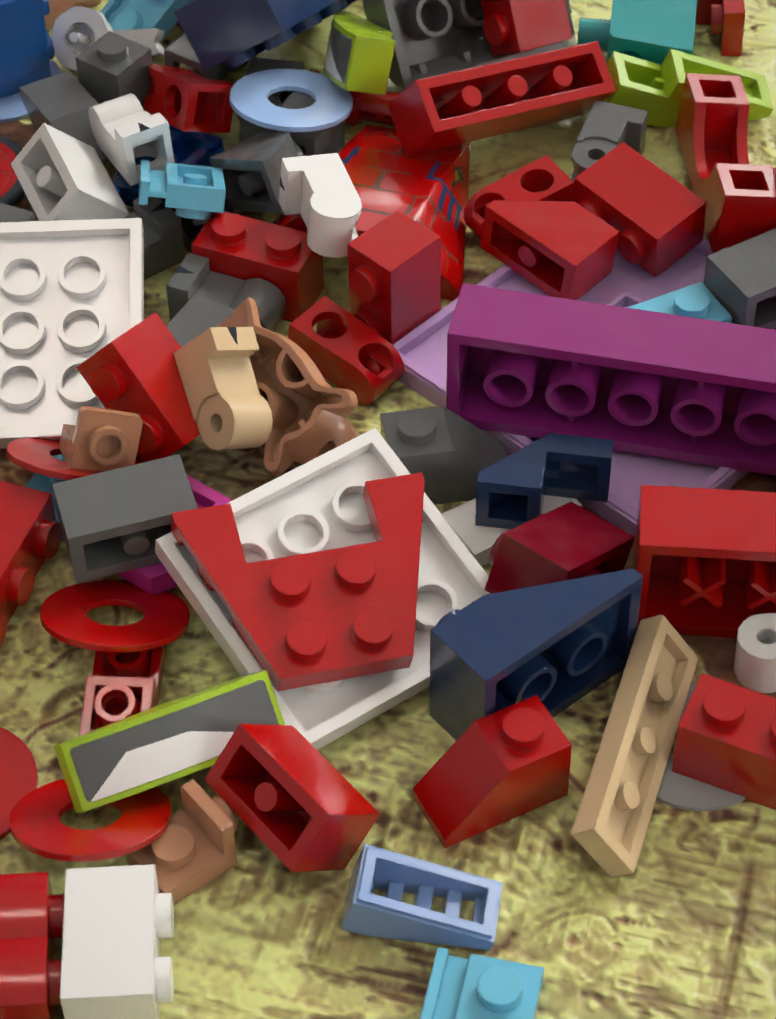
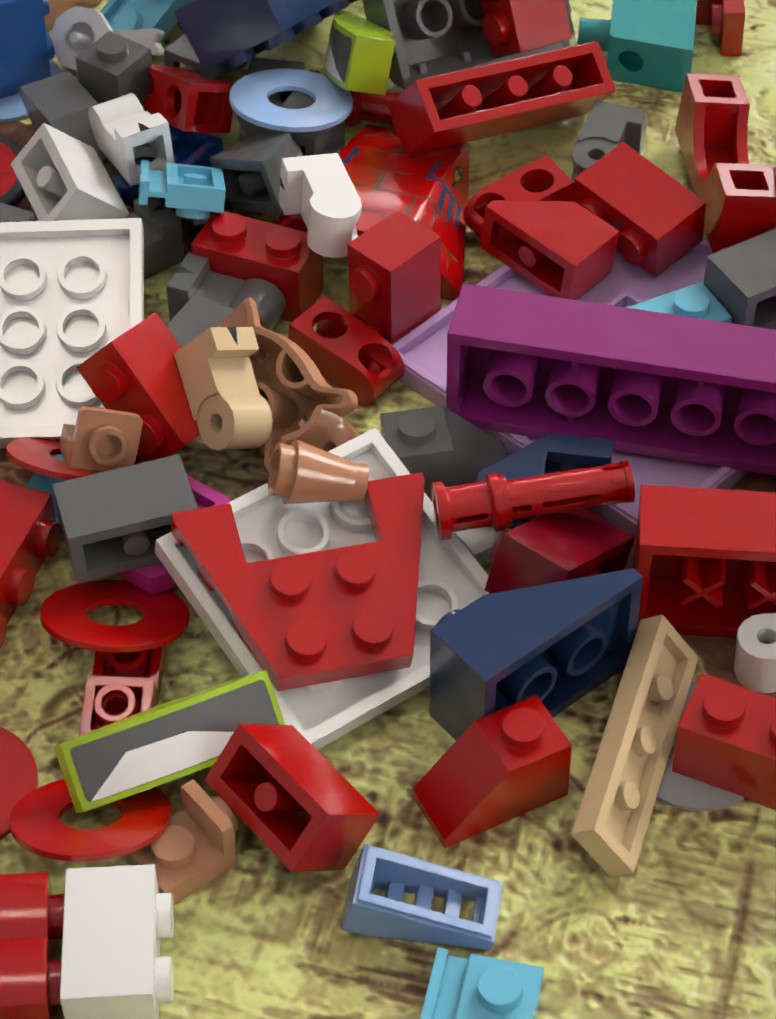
lime slope [603,49,774,128] -> none
none -> nougat cone [268,439,369,504]
none -> red pin [431,460,635,540]

